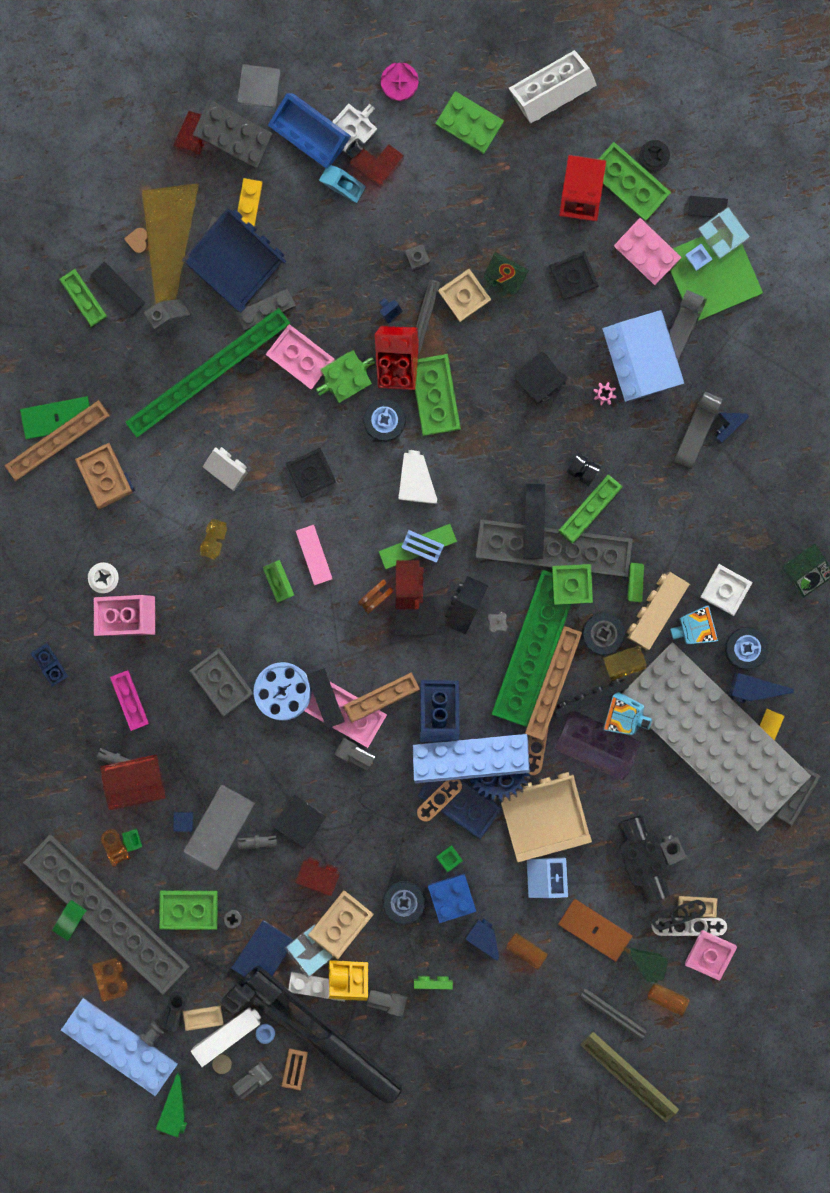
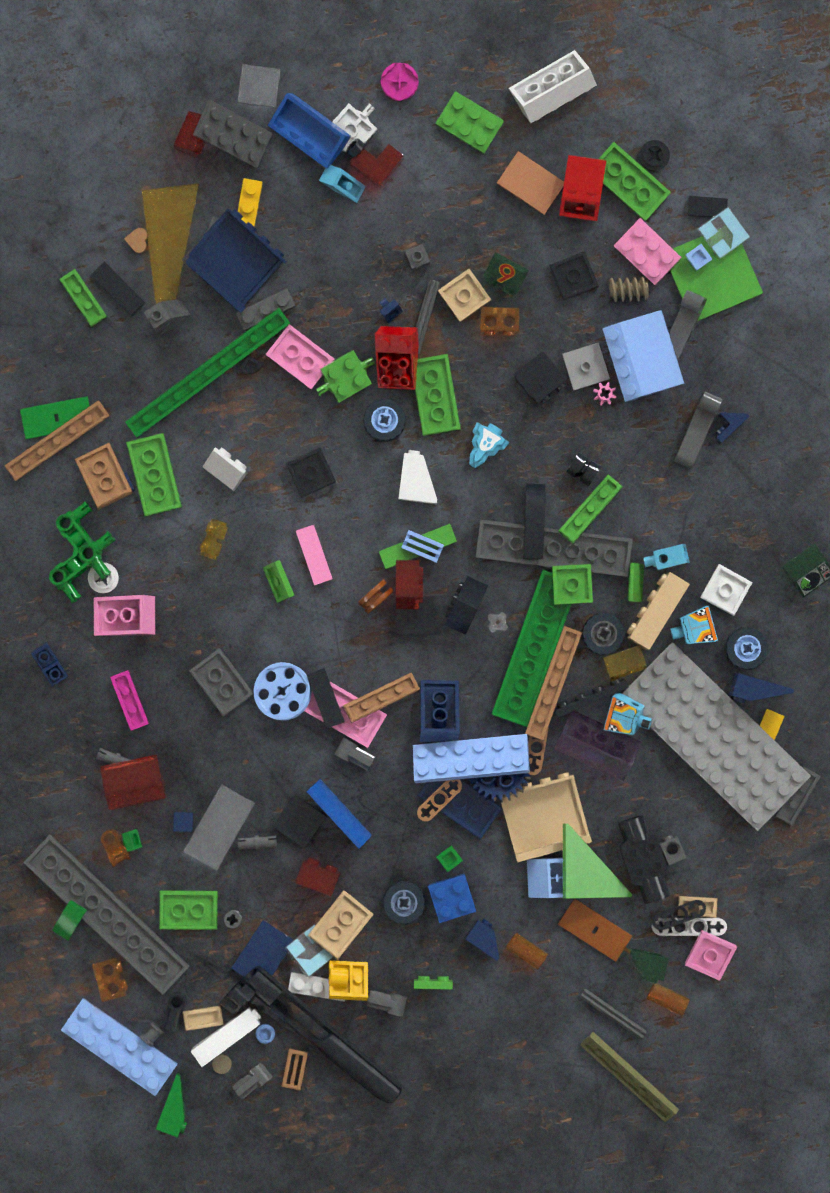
none -> green pin [49,501,116,604]
none -> bright green tile [126,433,182,517]
none -> blue slope [307,779,372,849]
none -> medium azure rock [469,423,509,468]
none -> clear orange brick [480,307,519,336]
none -> nougat tile [497,151,564,215]
none -> light grey plate [562,343,610,391]
none -> bright green tile [563,823,632,898]
none -> dark tan piece [609,277,649,302]
none -> medium azure torso [644,544,690,570]

